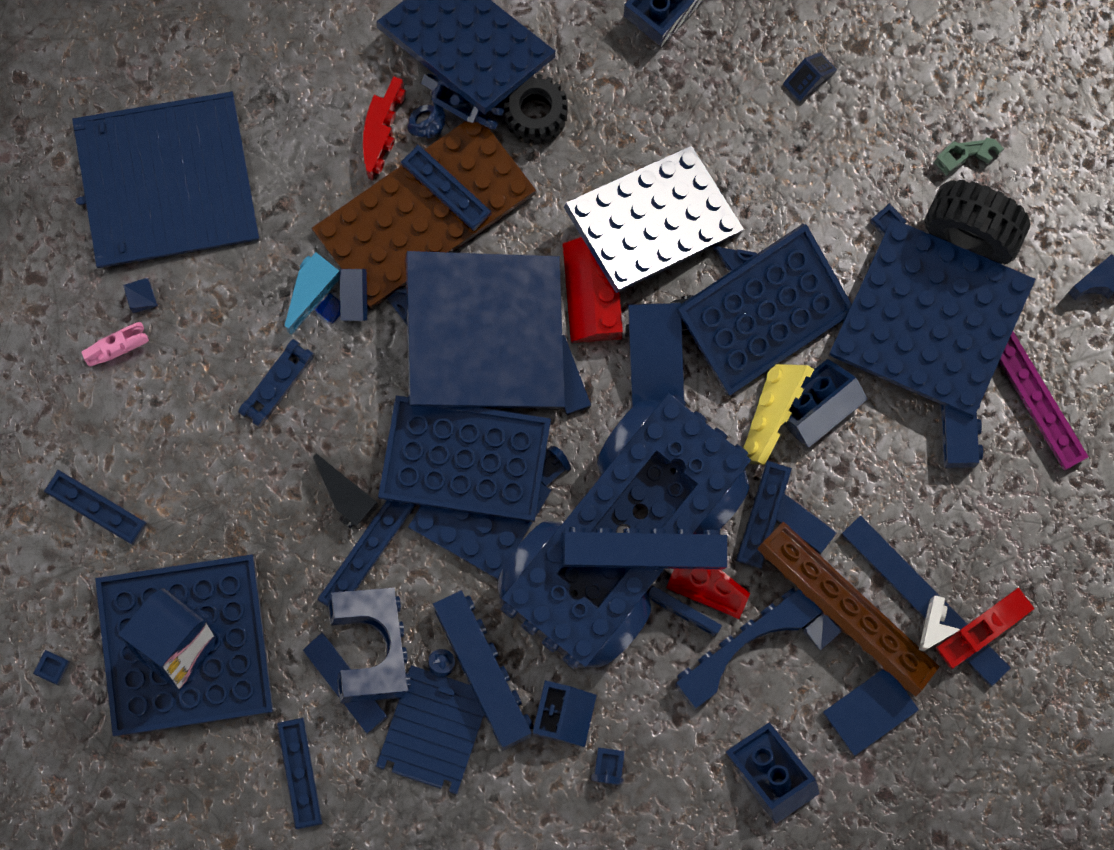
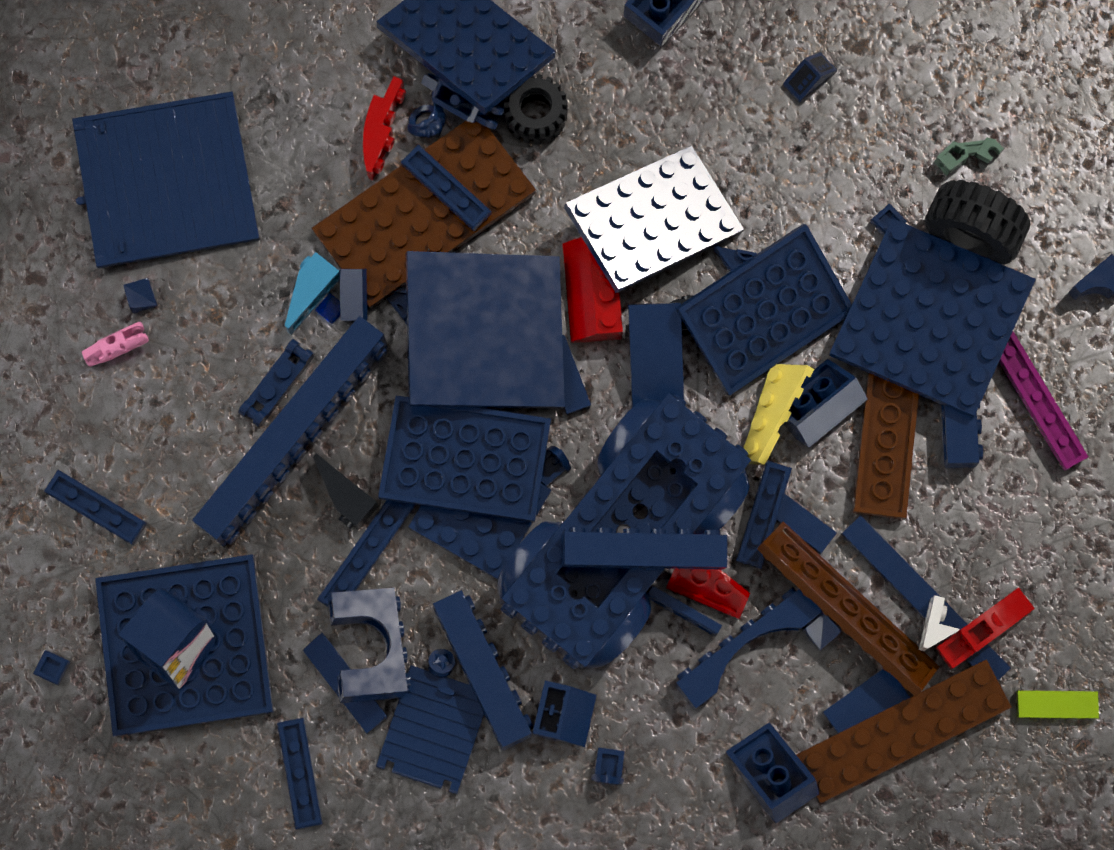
none -> dark blue brick [192,315,388,548]
none -> reddish brown plate [796,659,1012,804]
none -> reddish brown plate [853,373,919,520]
none -> lime tile [1016,690,1099,719]

